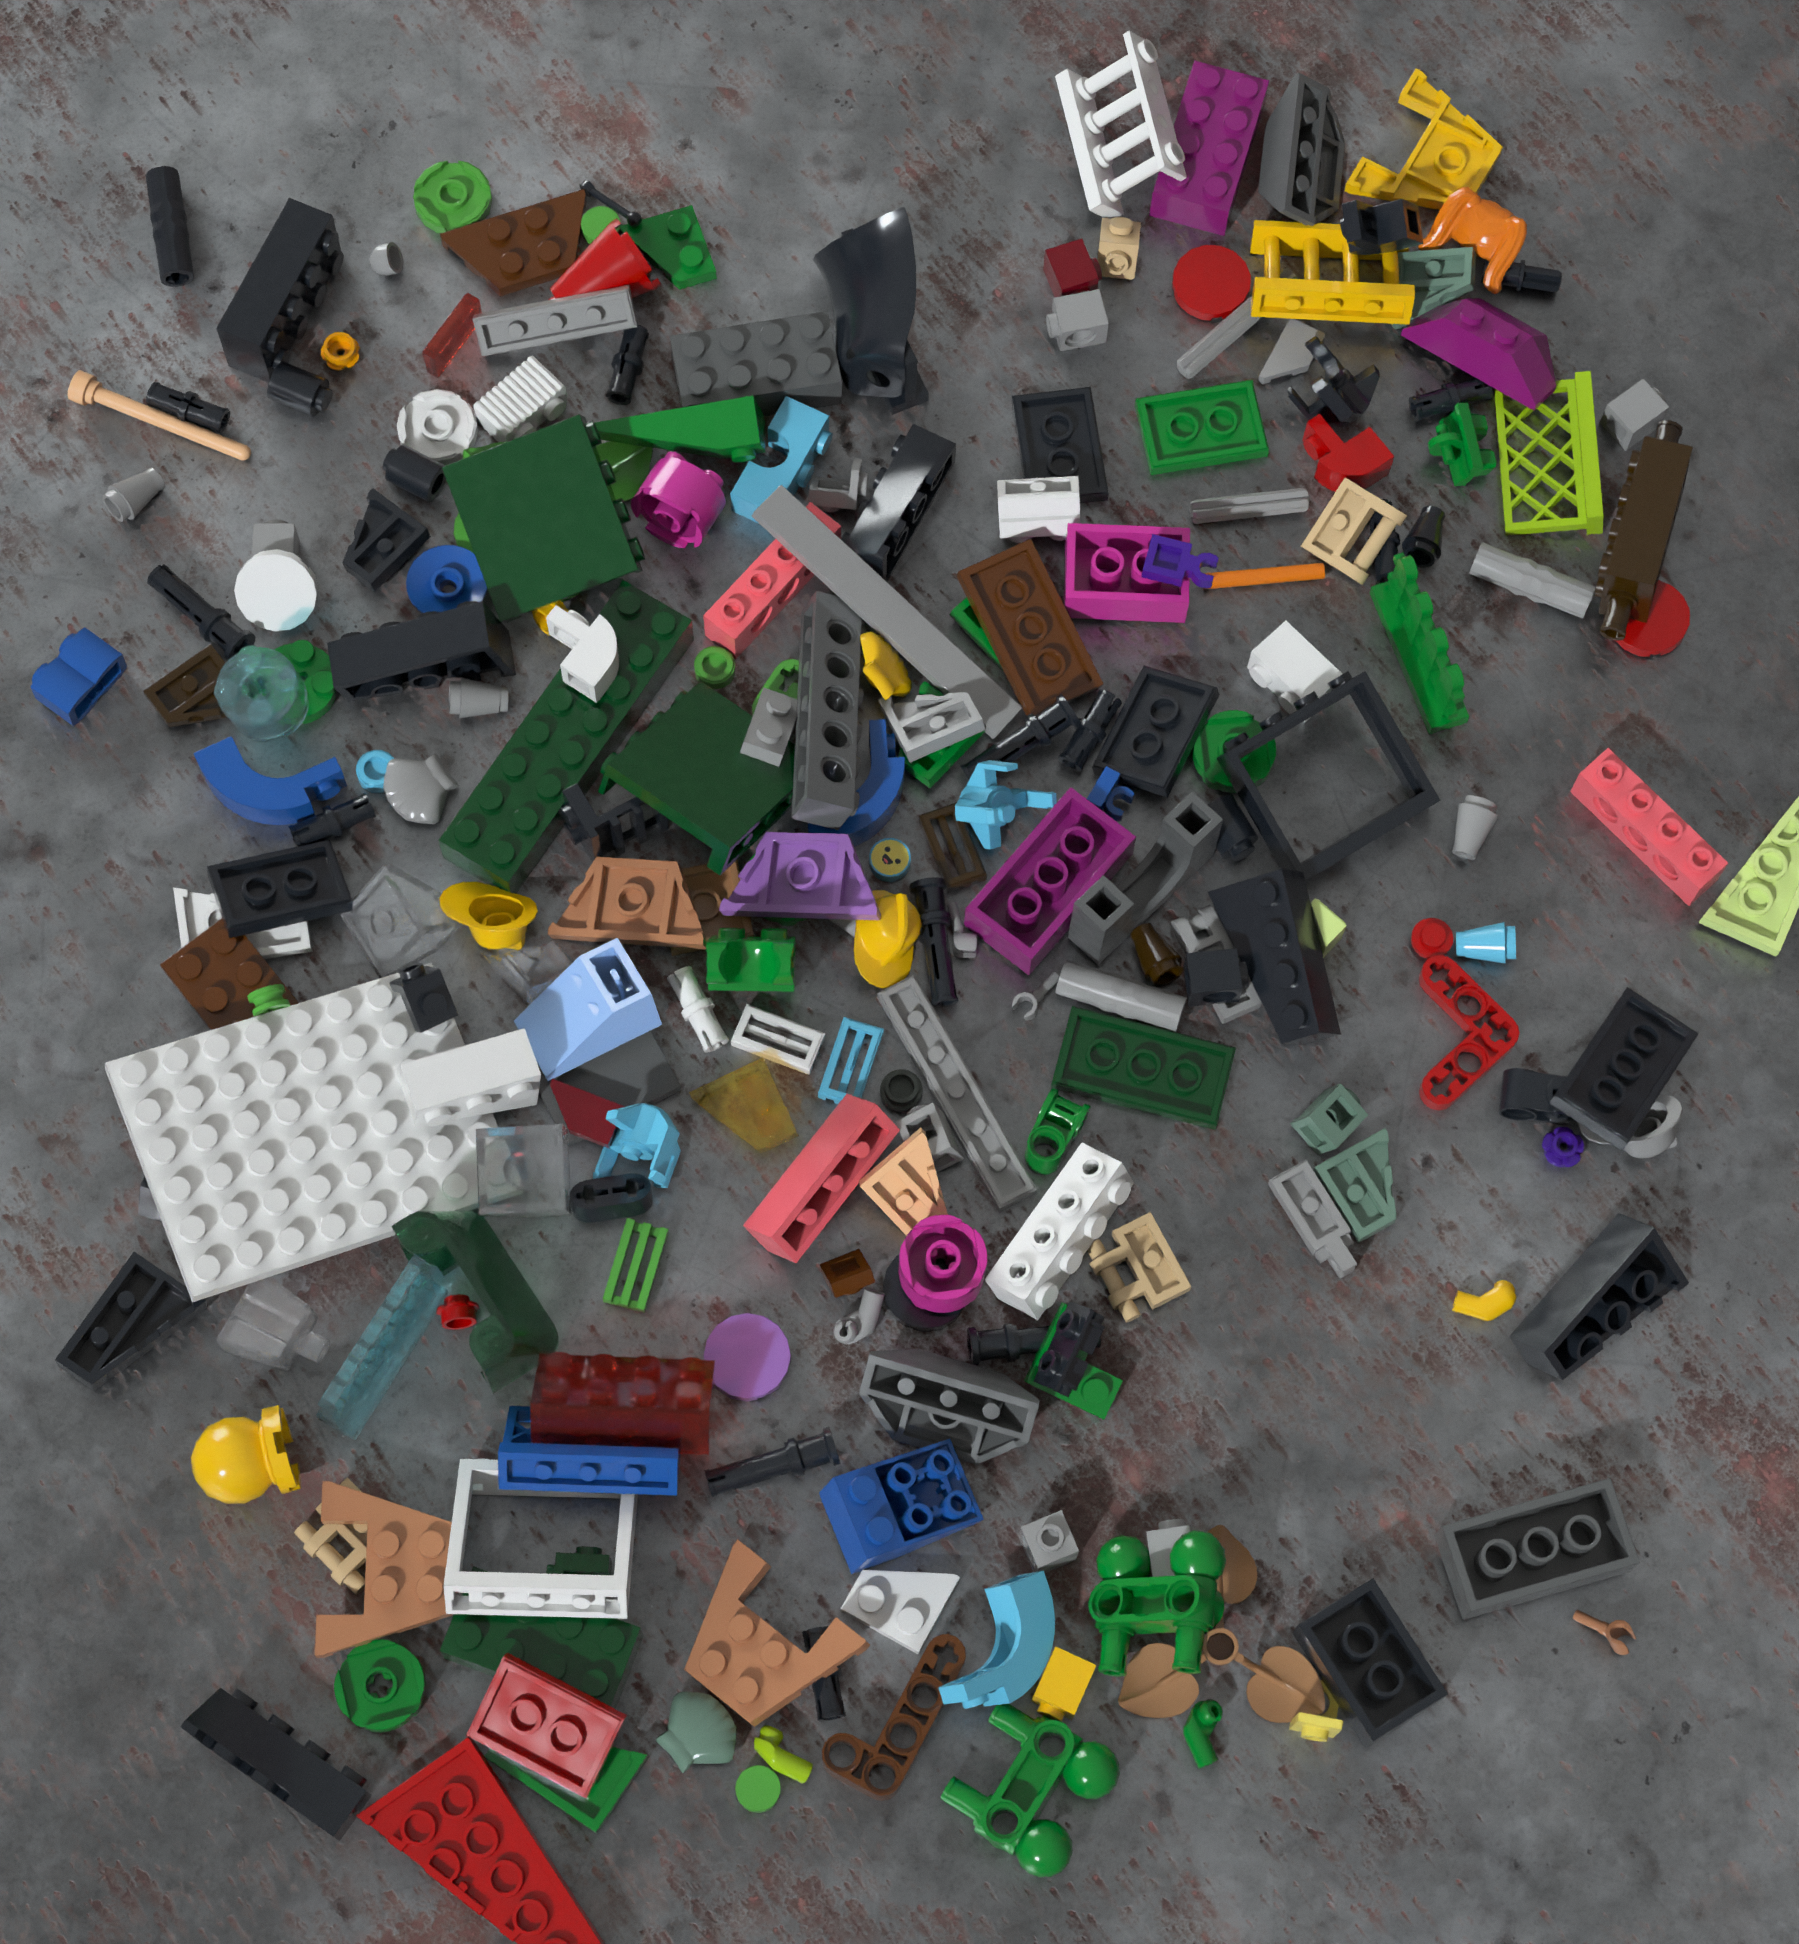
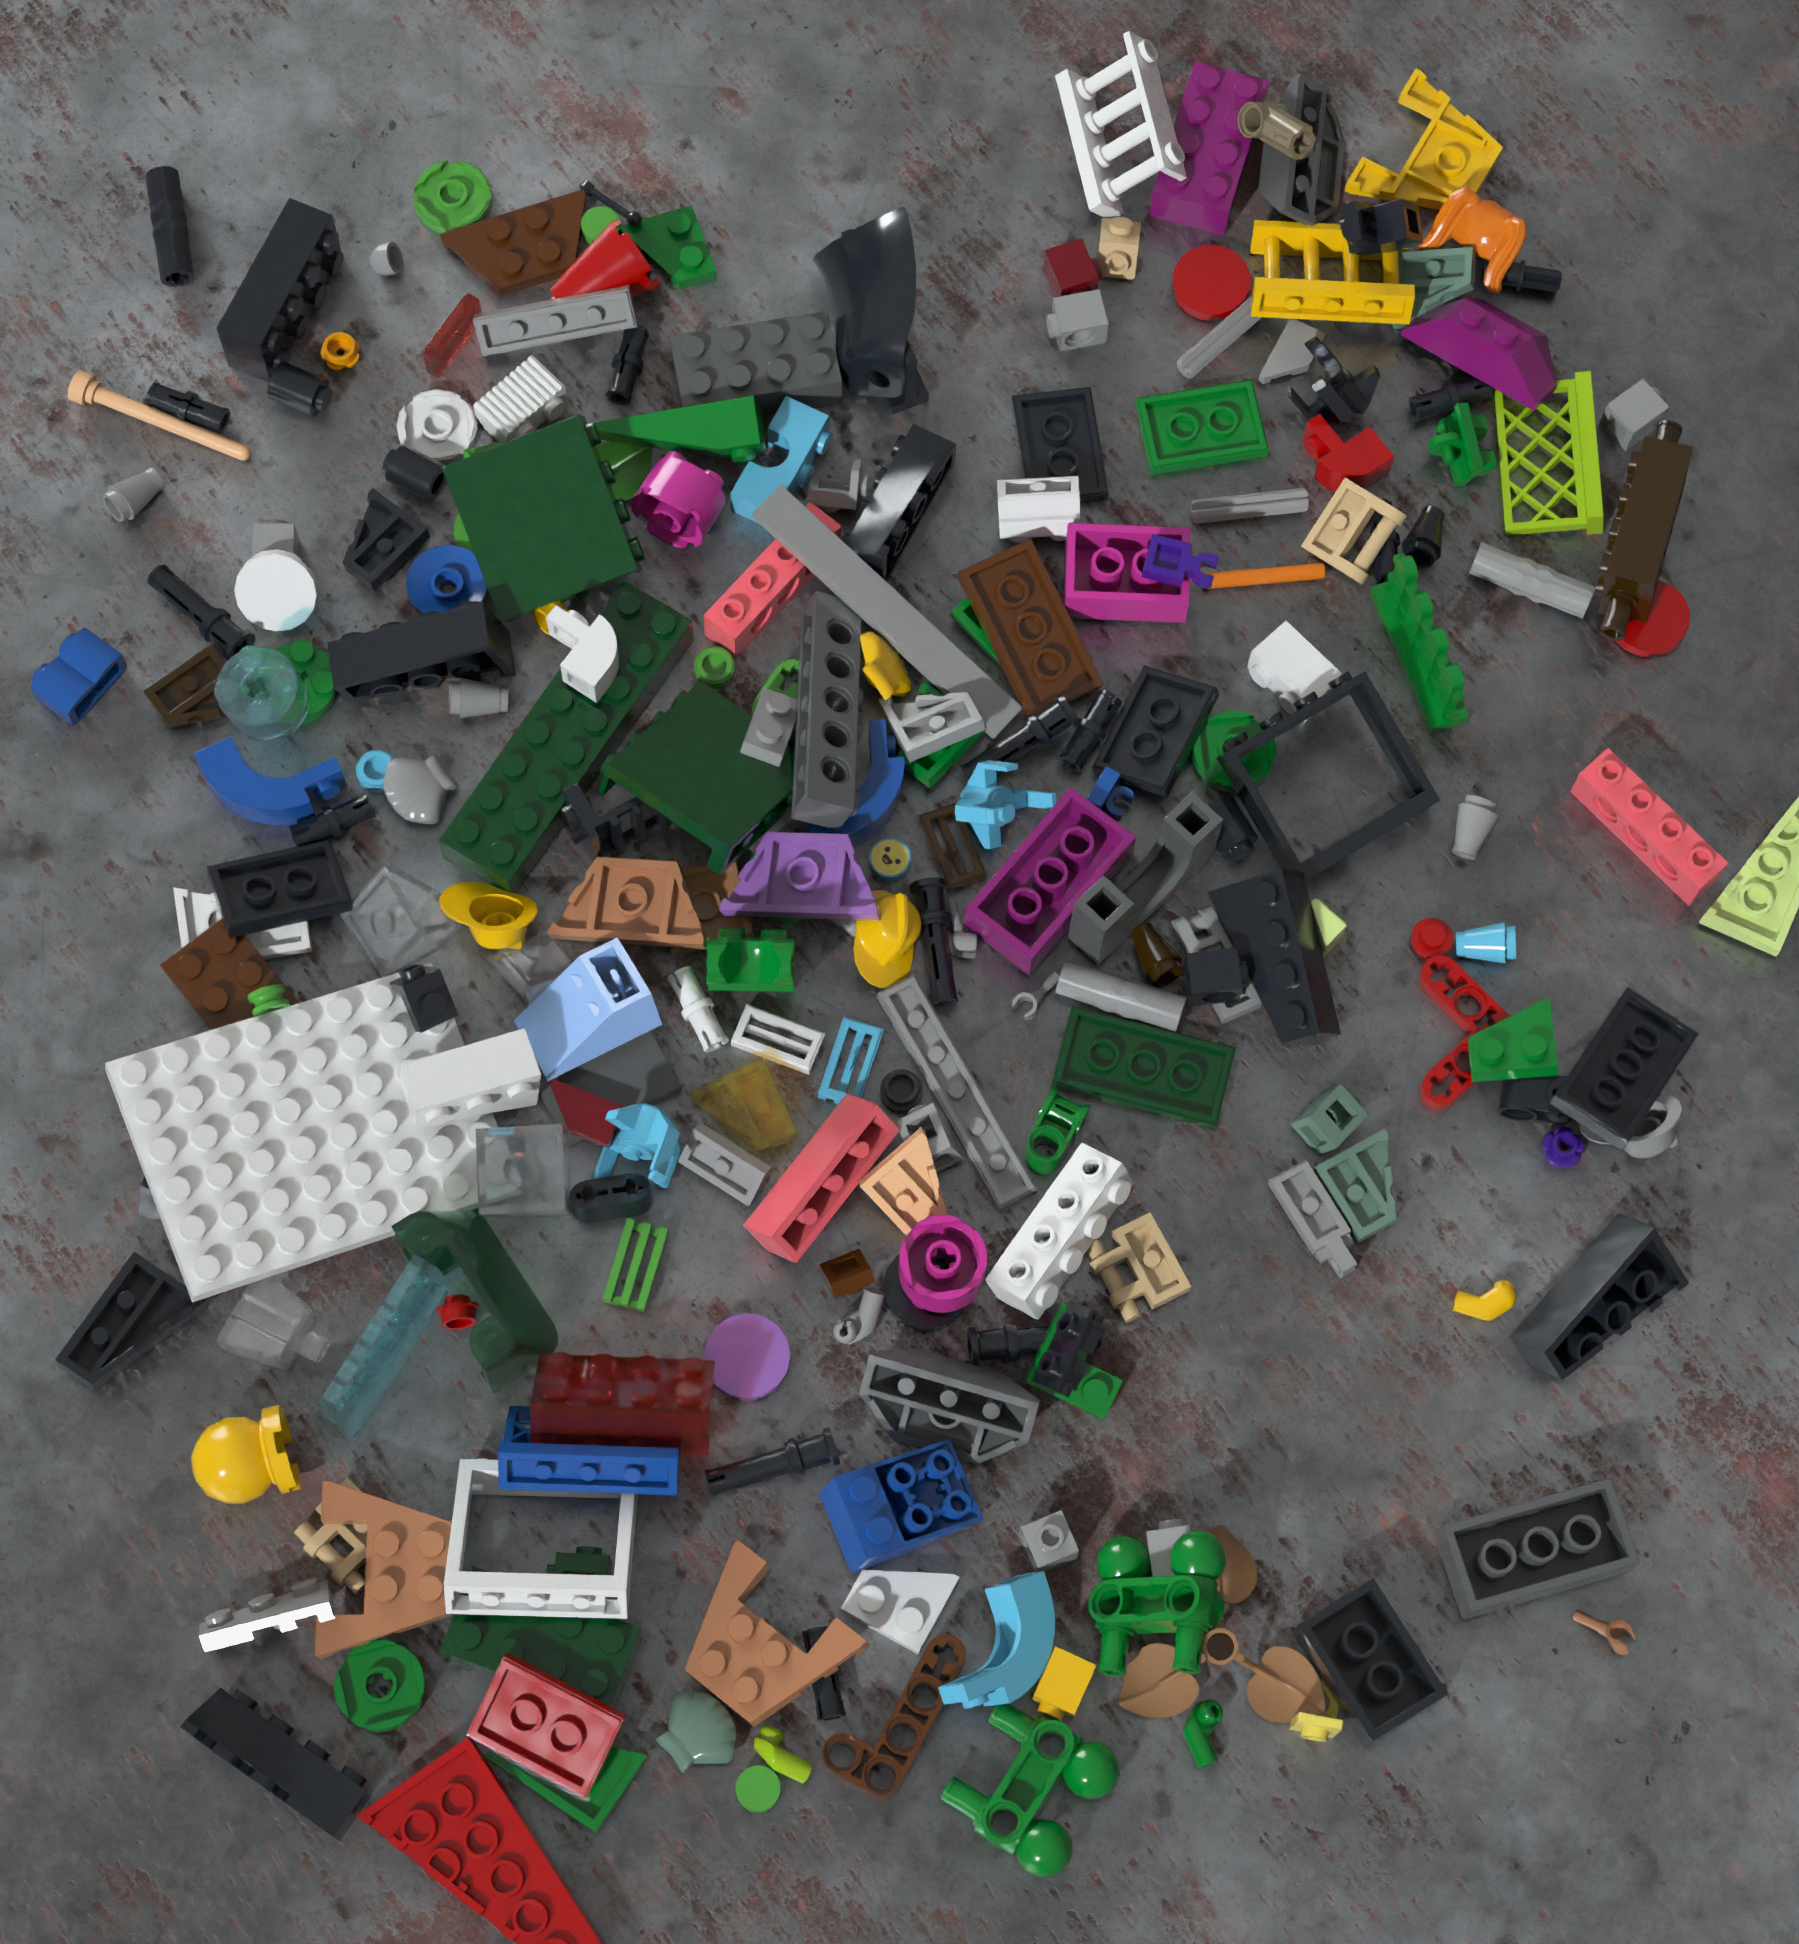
none -> light grey wing [199,1578,335,1652]
none -> light grey plate [678,1123,772,1206]
none -> dark tan piece [1238,102,1316,159]
none -> green wing [1468,999,1558,1082]

